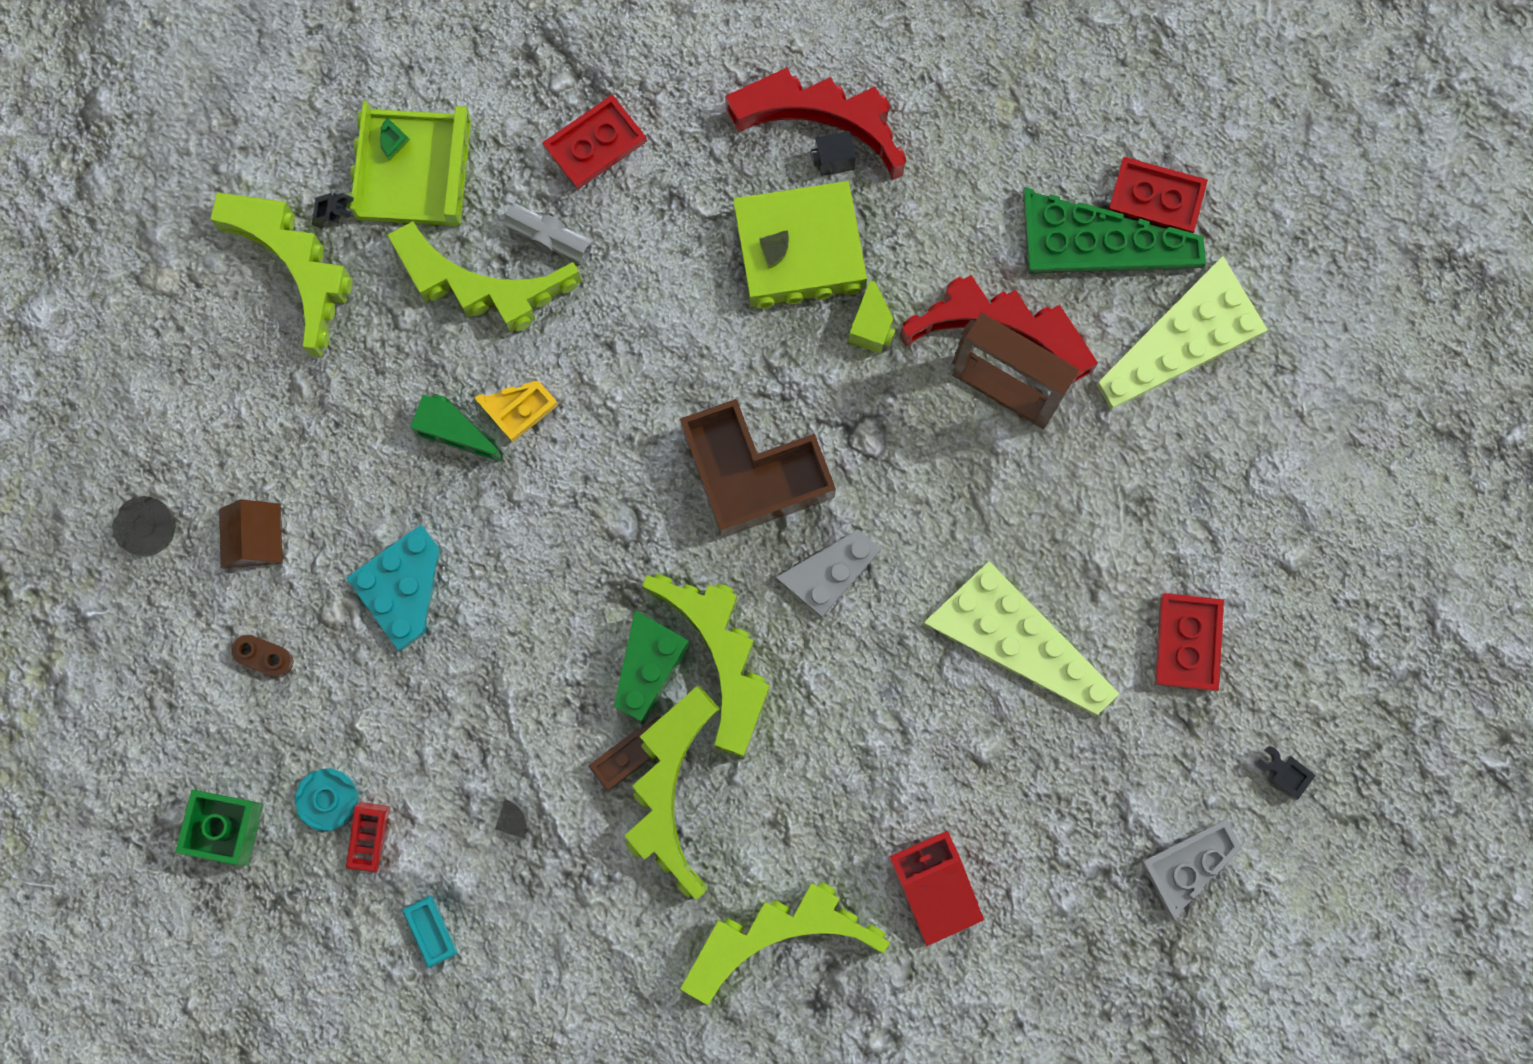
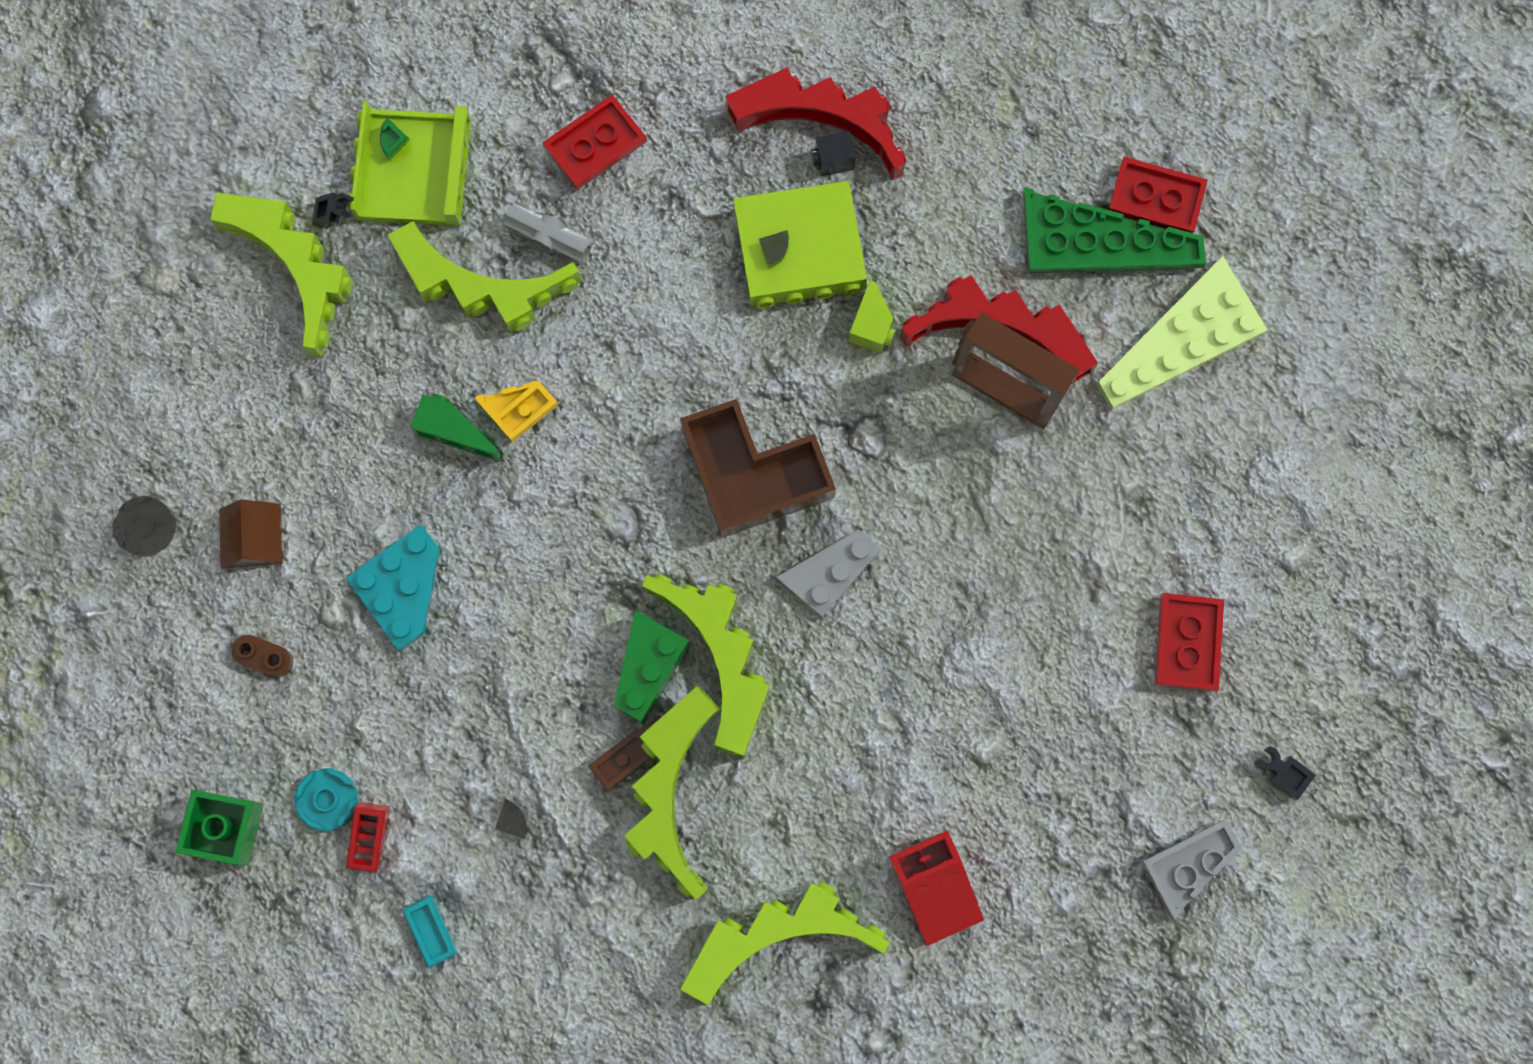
yellowish green wing [923,561,1119,716] -> none

